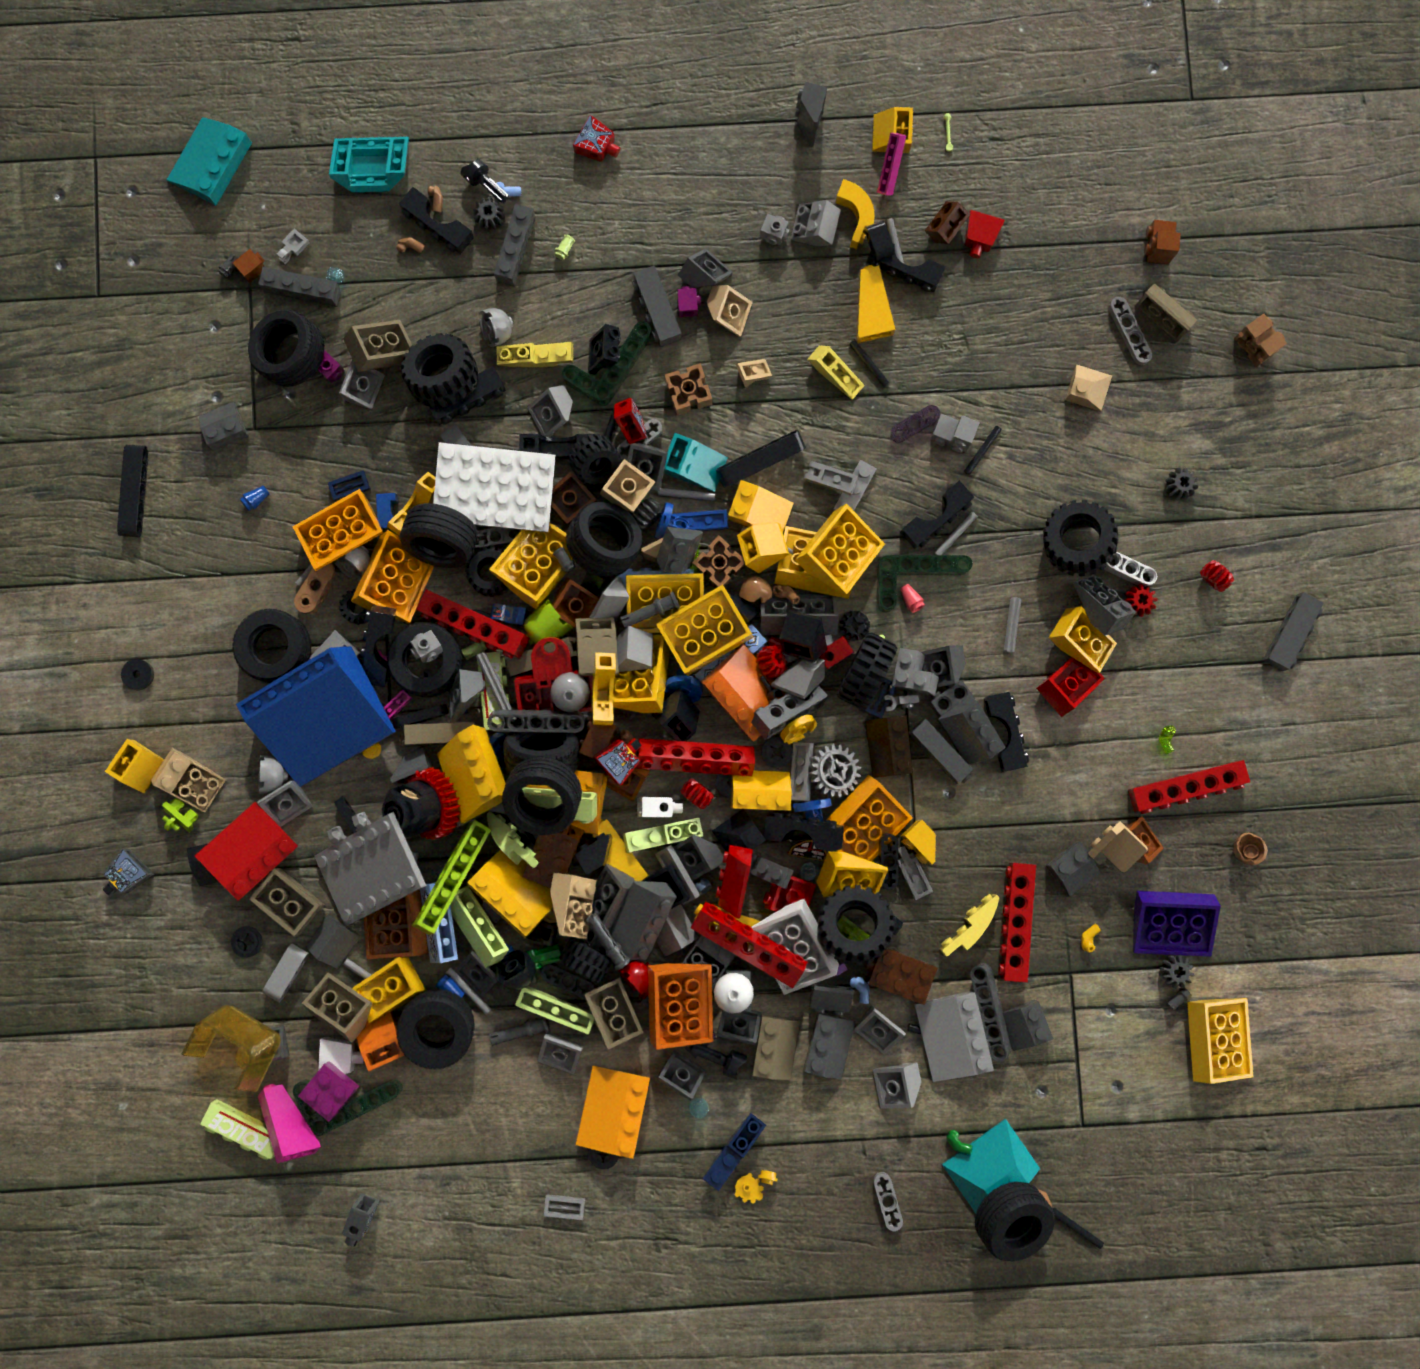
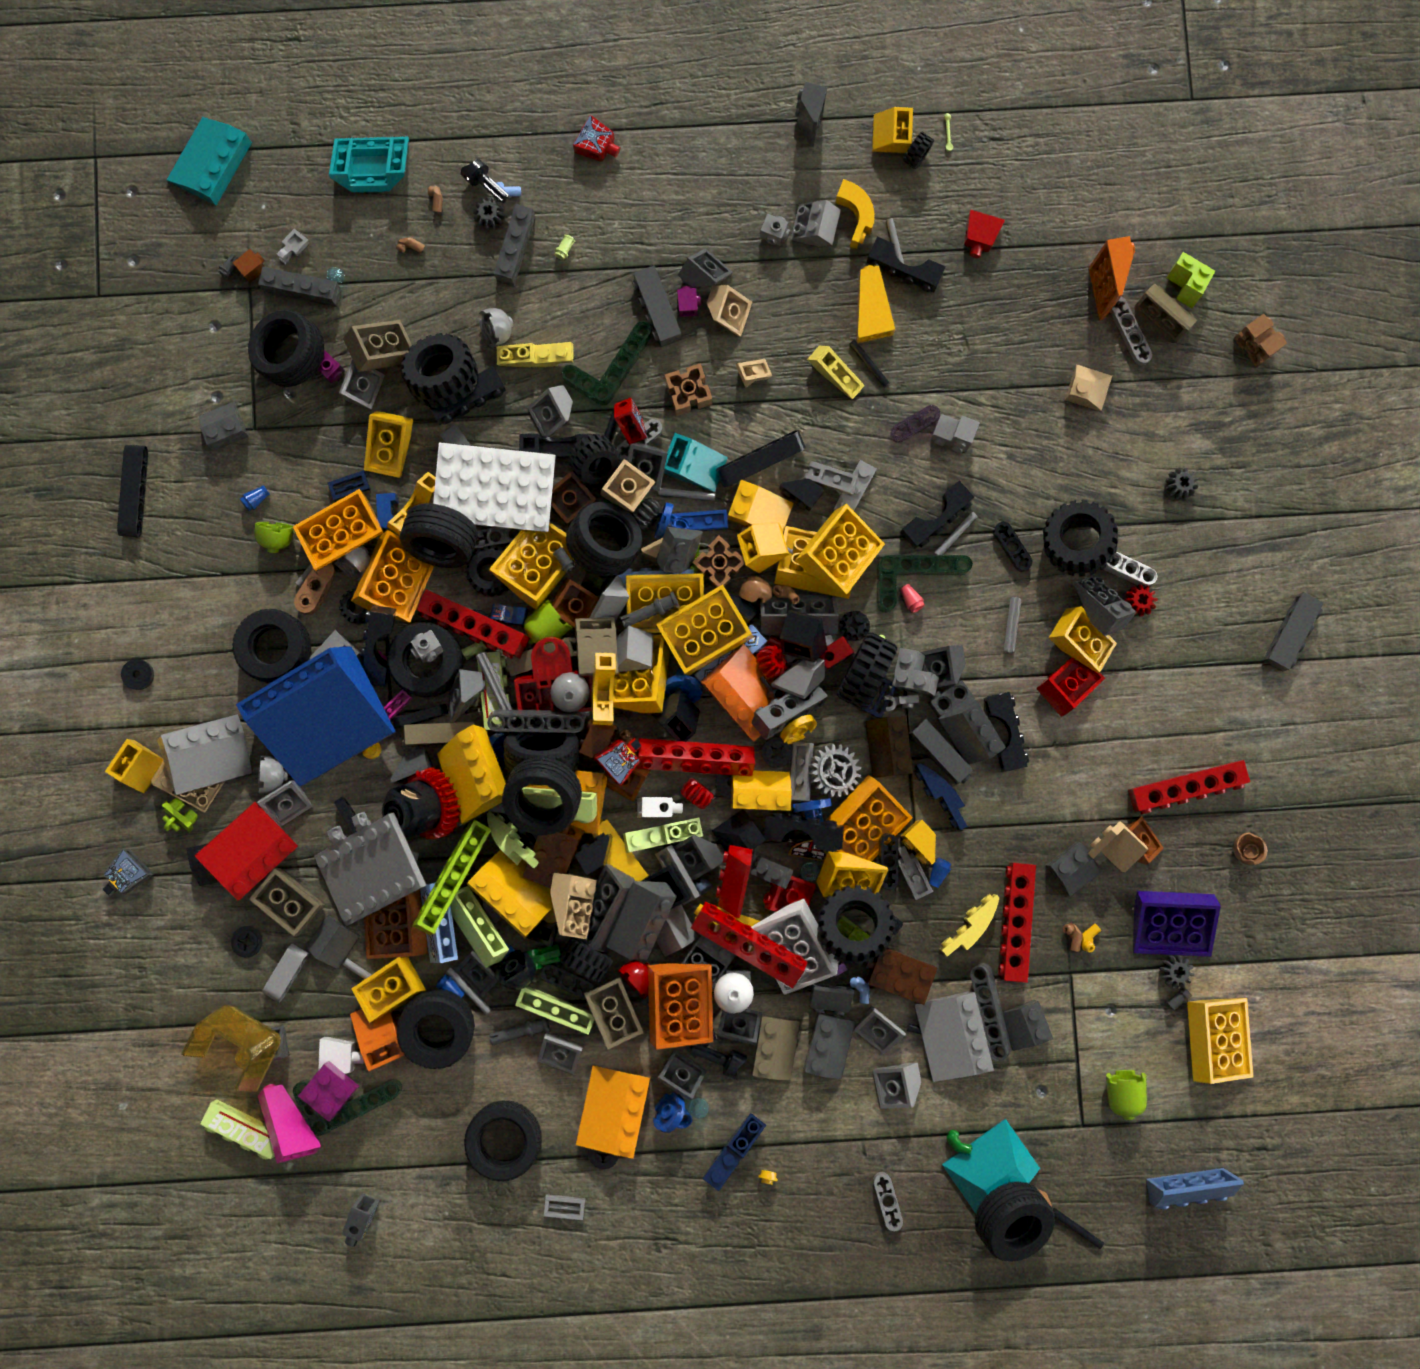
dark tan slope [302,973,372,1043] -> none
black arch [399,187,474,255] -> none
dark grey pin [586,913,630,970] -> none
black plate [588,324,621,375] -> none
yellow piece [735,1173,764,1204] -> none
black beam [864,221,895,261] -> none
dark pink piece [877,133,906,195] -> none
reddish brown brick [925,201,970,244] -> none
black bar [964,426,1002,475] -> none
dark orange brick [1144,220,1181,265] -> none
clear neon green arm [1159,725,1176,754] -> none
red gear [1200,560,1234,592] -> none
none -> light grey slope [157,714,252,796]
none -> lime cylinder [254,522,294,553]
none -> yellow slope [364,411,413,478]
none -> black tyre [464,1100,542,1182]
none -> blue tile [653,1092,692,1133]
none -> black slope [779,479,824,512]
none -> black tyre [903,132,935,169]
none -> dark blue slope [914,763,968,830]
none -> blue cone [929,857,952,888]
none -> black beam [993,522,1033,572]
none -> medium nougat arm [1063,923,1083,952]
none -> orange slope [1089,236,1135,321]
none -> lime cylinder [1106,1070,1147,1120]
none -> medium blue slope [1146,1168,1244,1209]
none -> lime brick [1166,252,1215,308]

